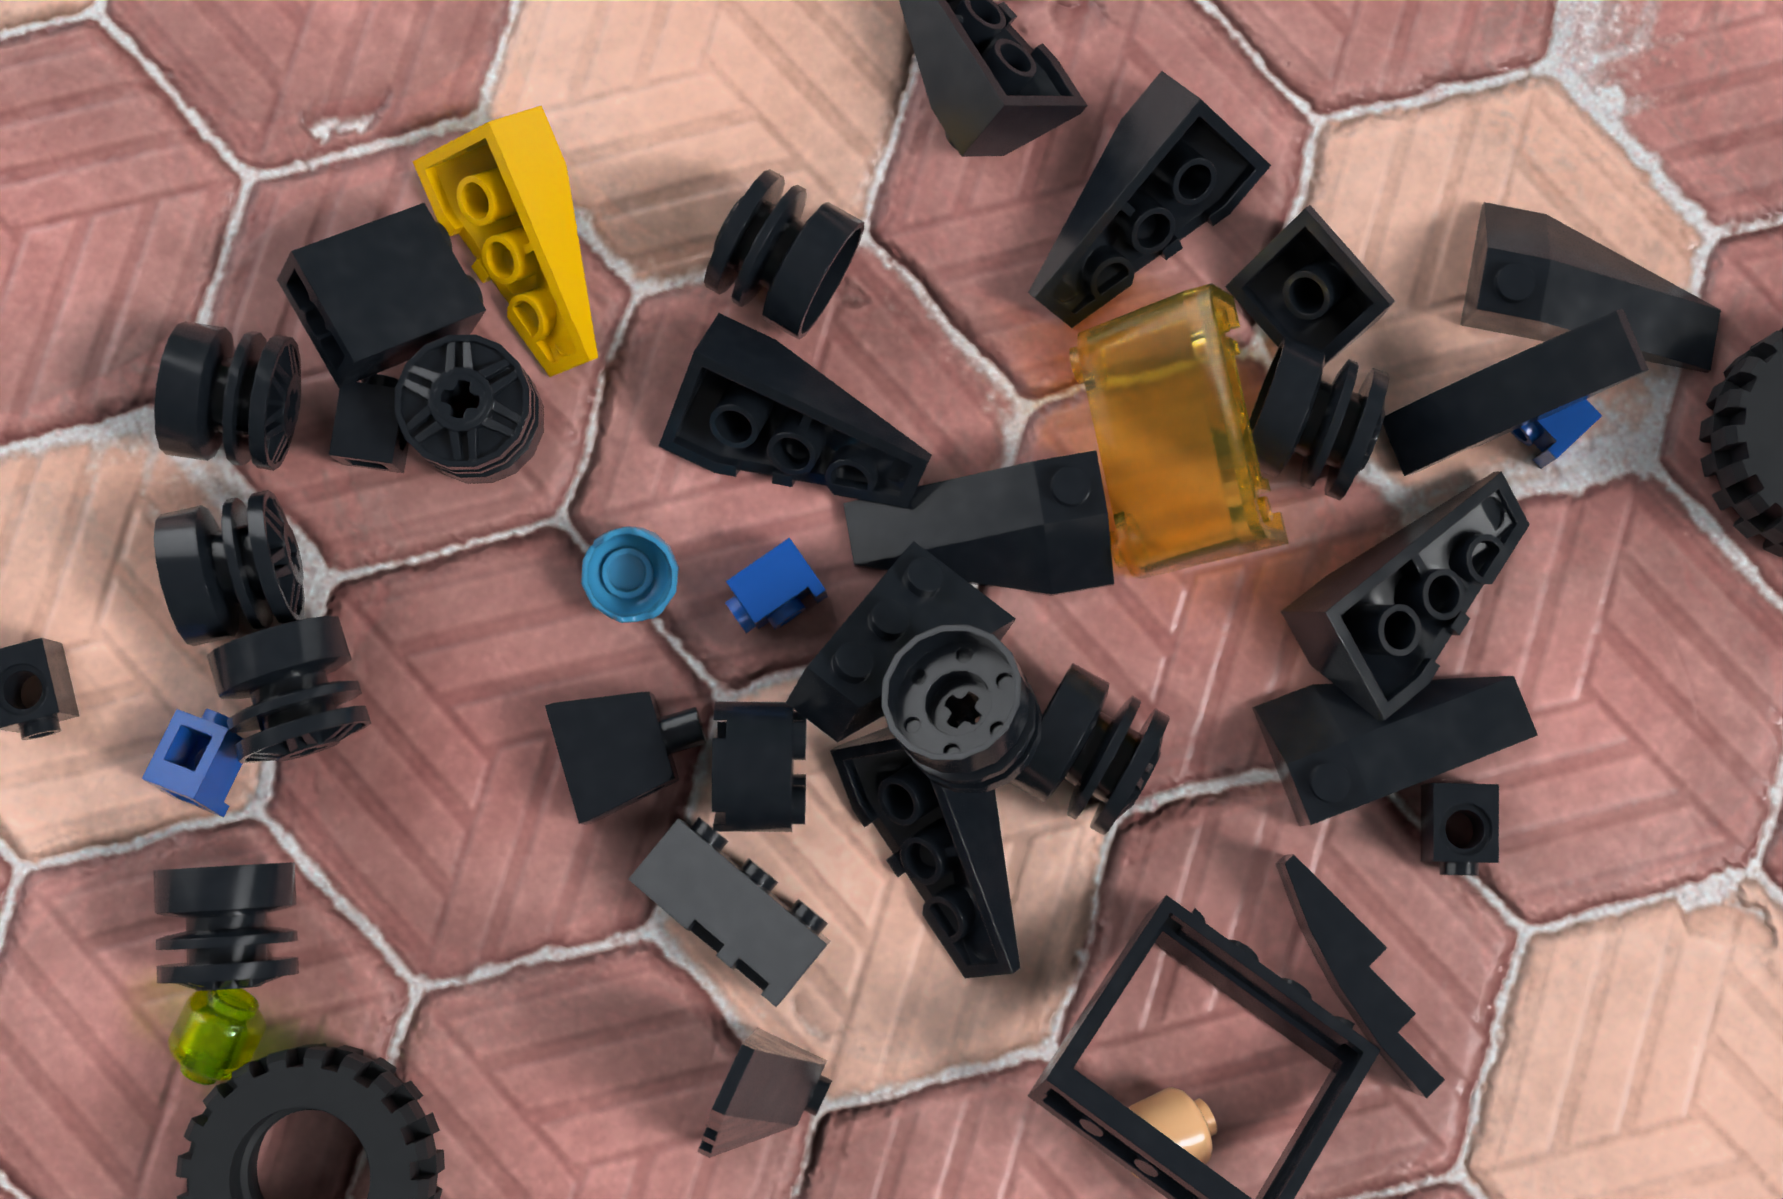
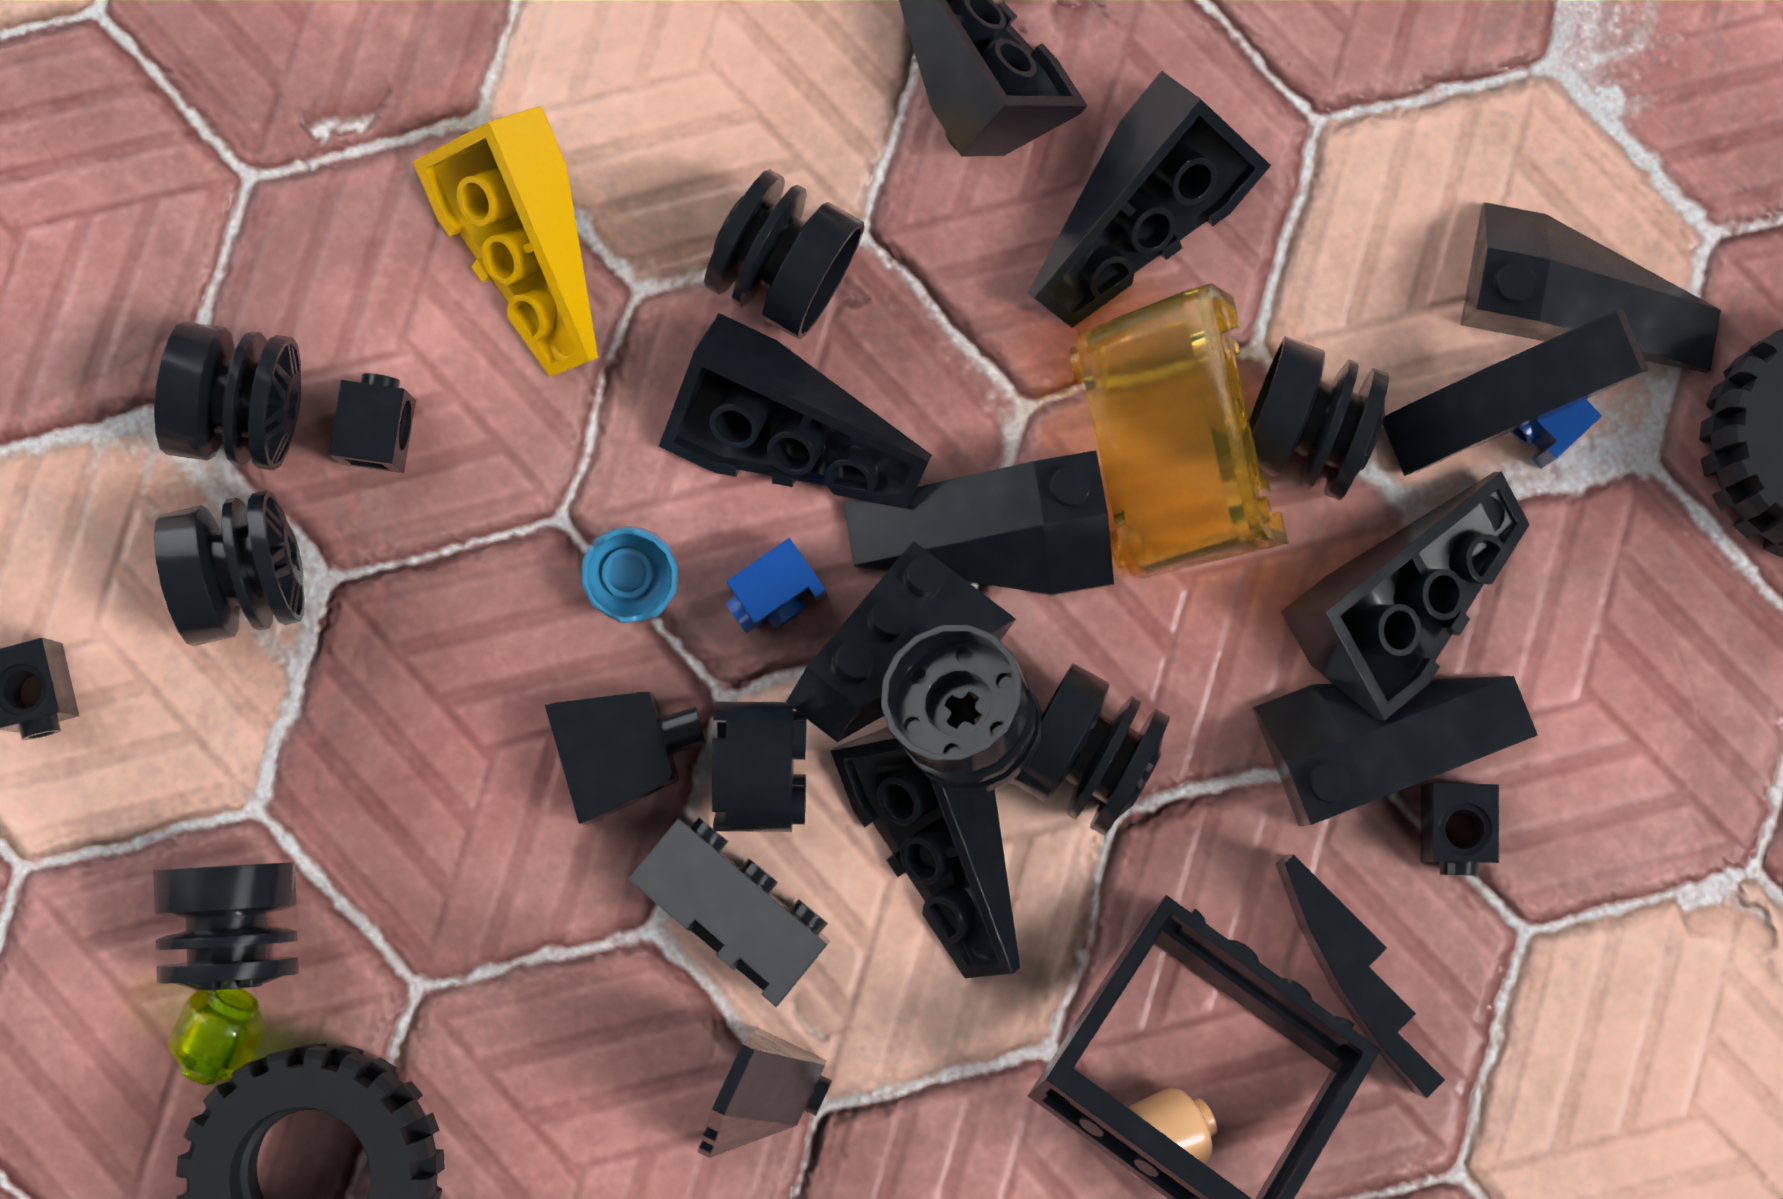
blue brick [142,709,244,817] -> none
black wheel [207,616,371,764] -> none
black brick [277,203,486,388] -> none
black wheel [395,335,544,484] -> none
black slope [1225,205,1395,367] -> none

